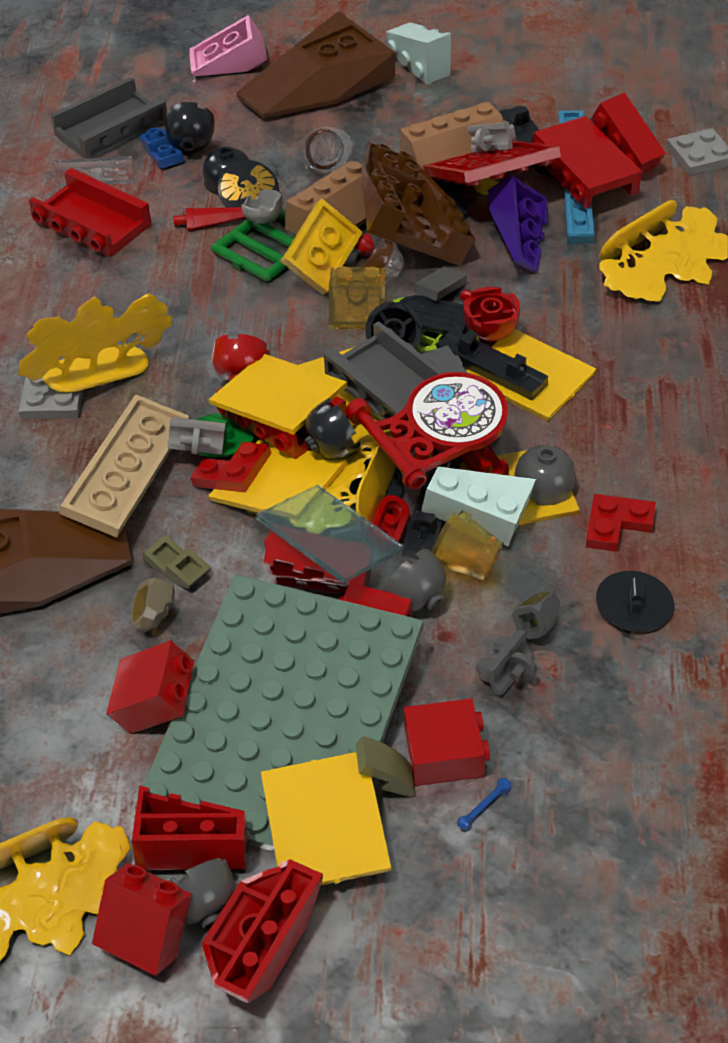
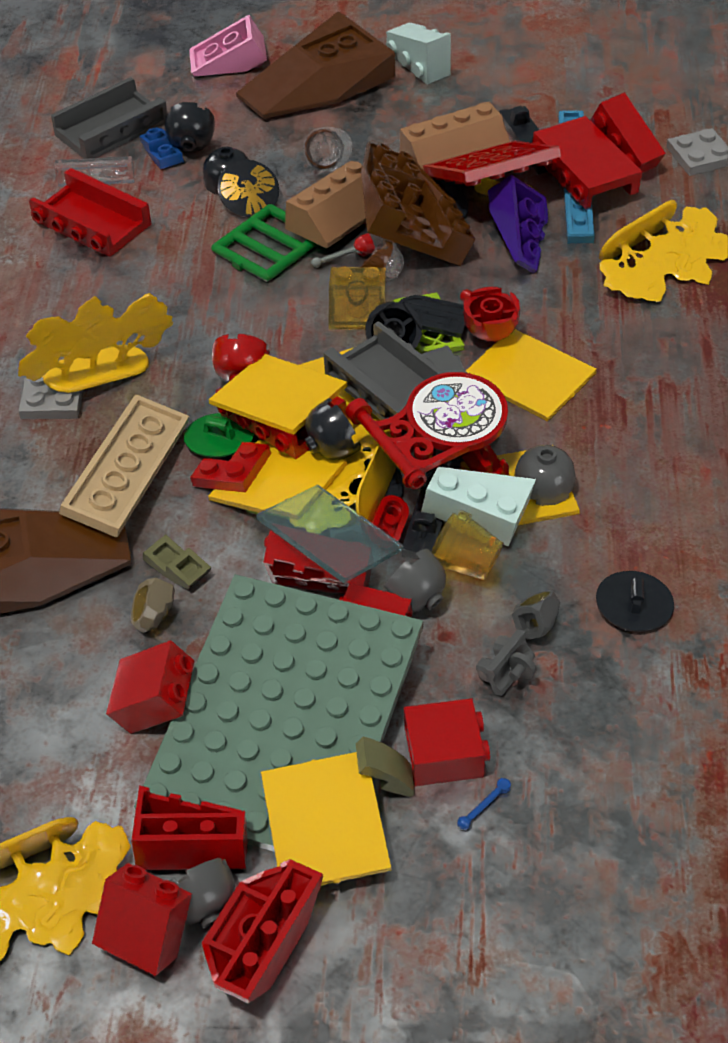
light grey hips [168,417,225,455] -> none
red bar [173,207,246,231] -> none
light grey hair [241,189,282,224] -> none
yellow plate [280,198,363,295] -> none
dark grey tile [414,266,467,301] -> none
black hinge [436,328,548,401] -> none
light grey hips [467,122,516,153] -> none
red plate [585,494,656,552] -> none

